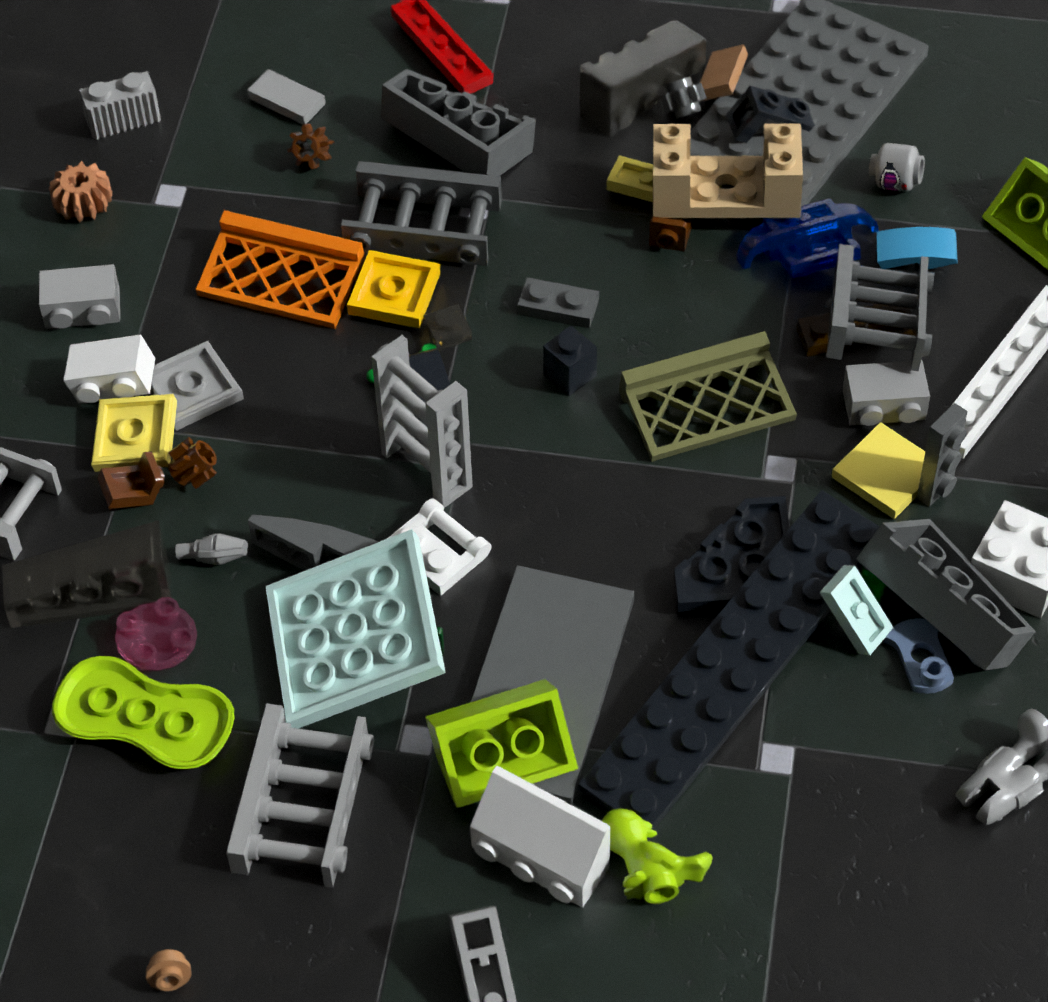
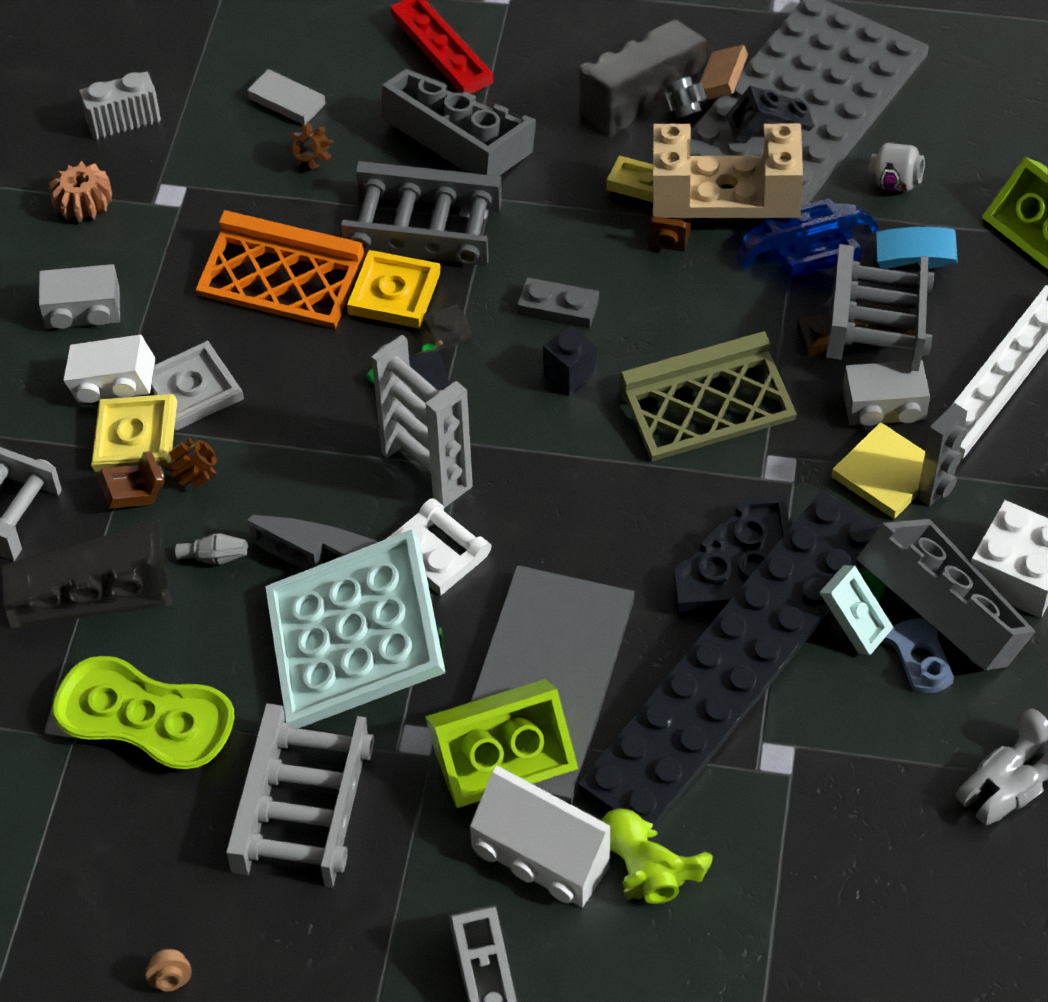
clear pink dish [115,597,197,671] -> none

